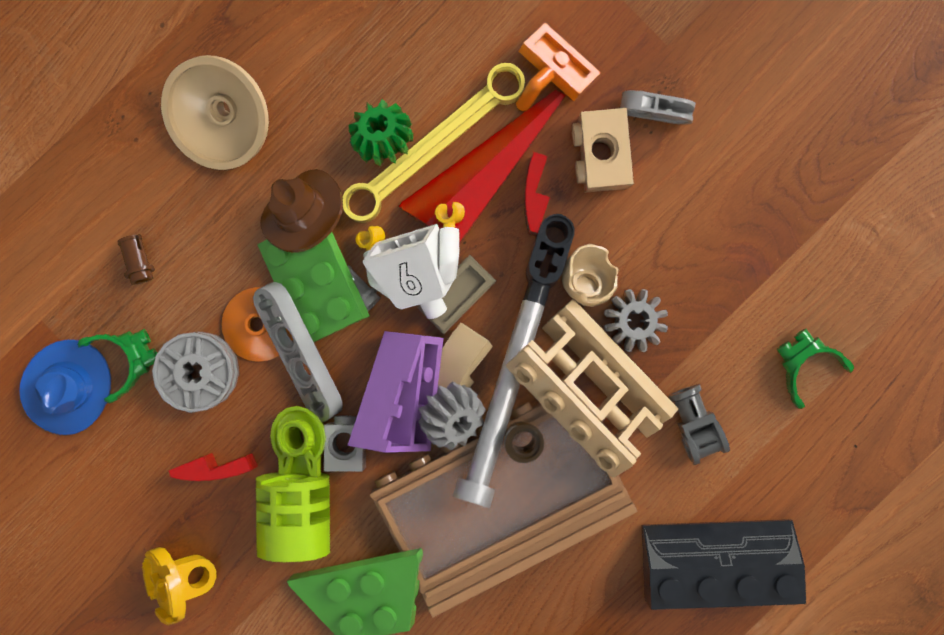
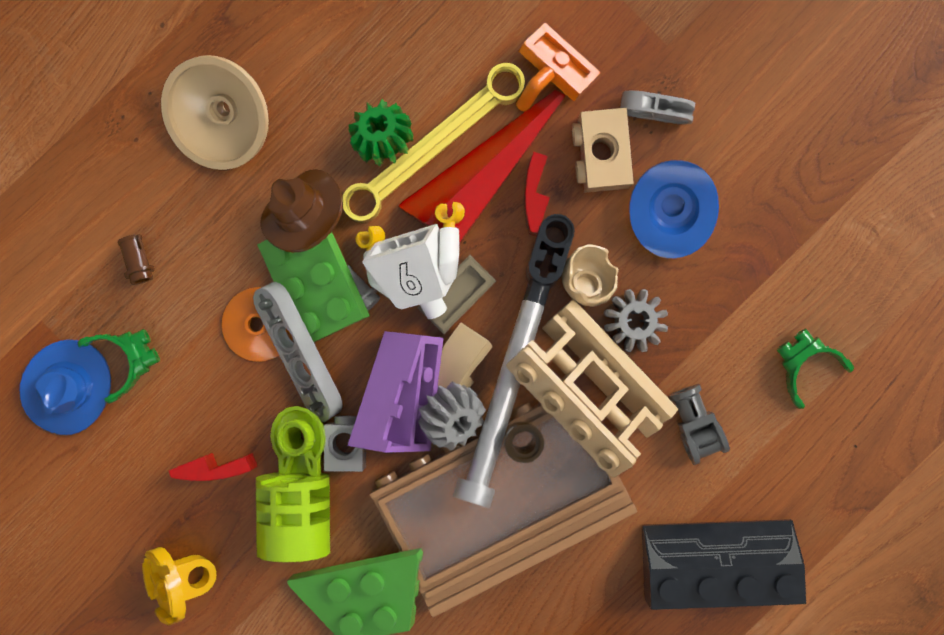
light grey wheel [152,331,239,413] -> none
none -> blue hat [629,160,719,258]

